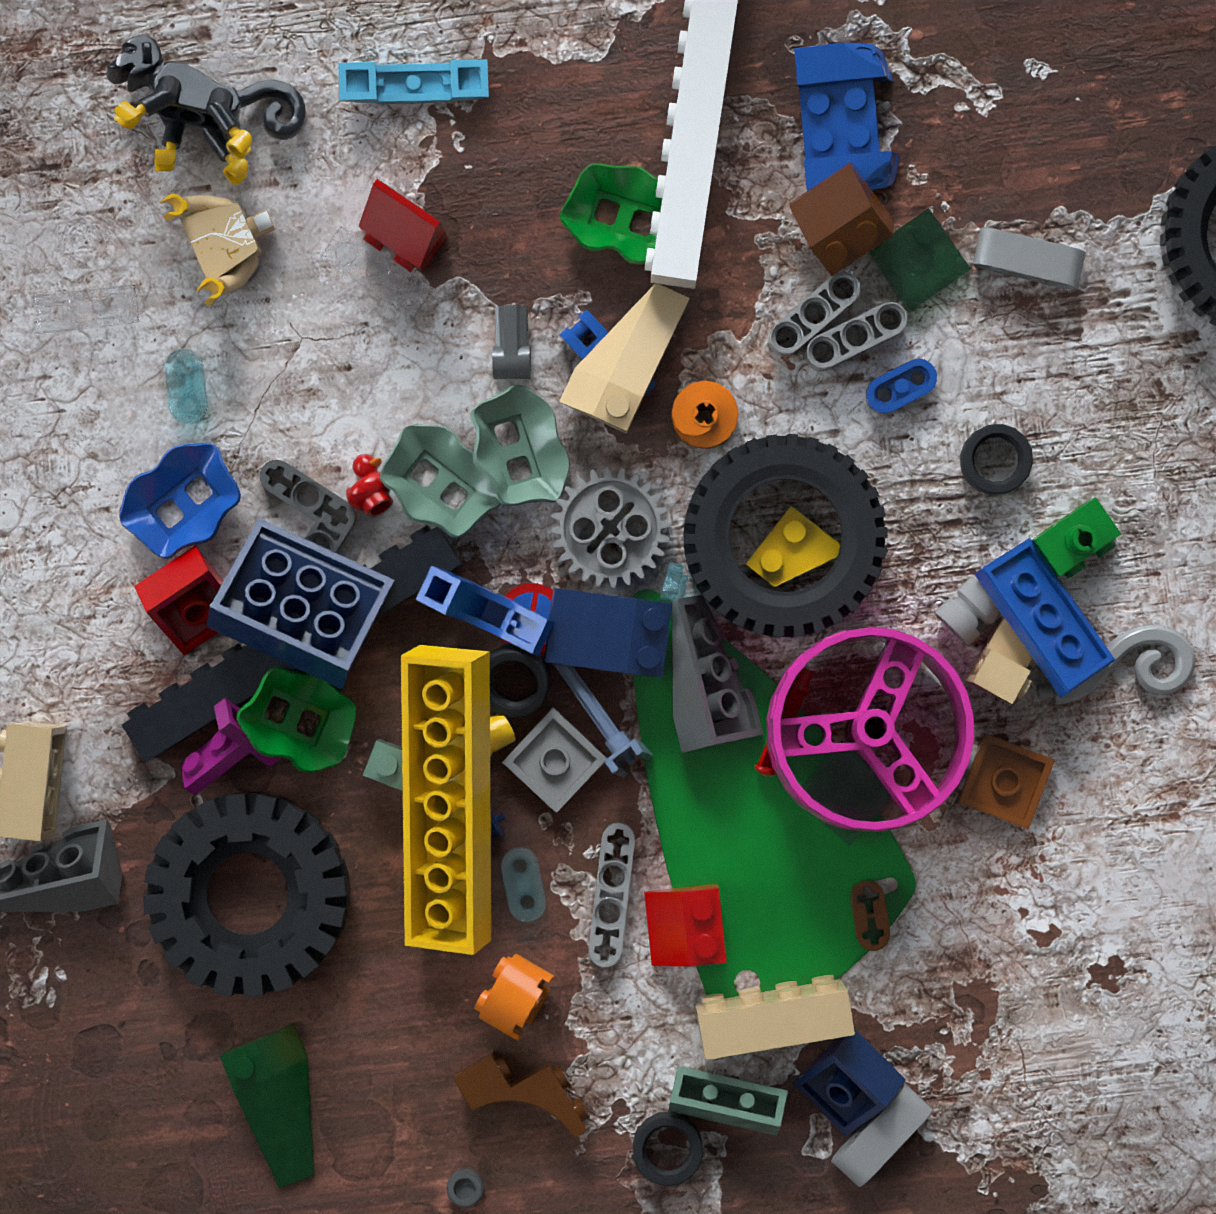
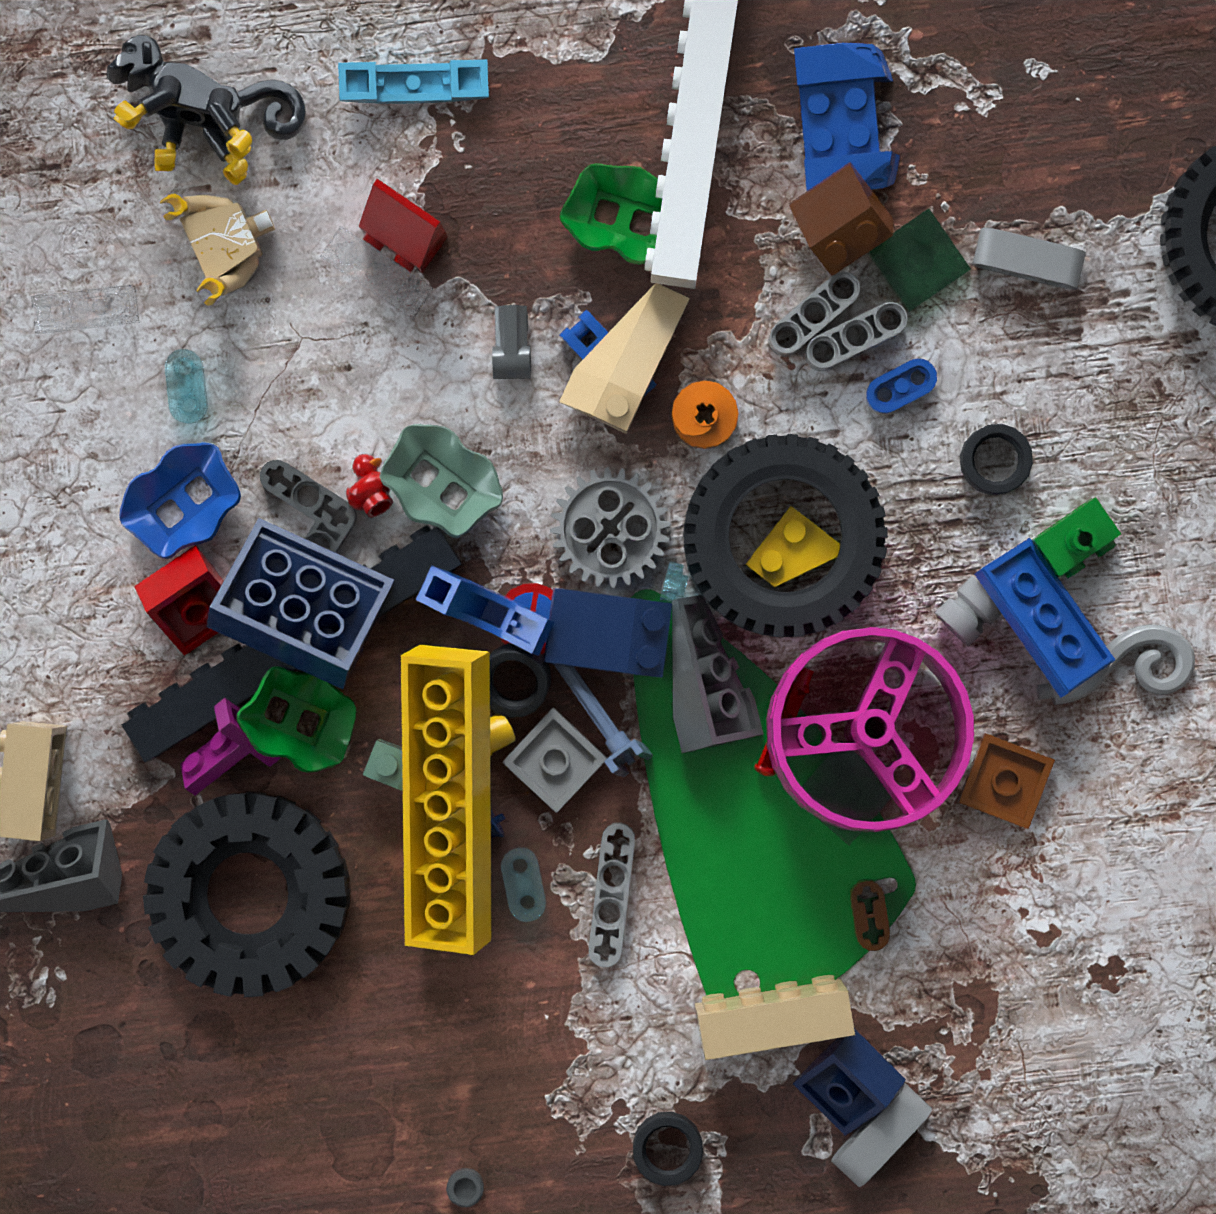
dark green wedge [220,1023,314,1189] -> none
reddish brown arch [453,1051,590,1138] -> none
sand green piece [470,385,570,506] -> none
orange brick [474,953,555,1041] -> none
red slope [644,884,727,967] -> none
sand green brick [668,1066,788,1136] -> none
tan brick [965,616,1036,704] -> none

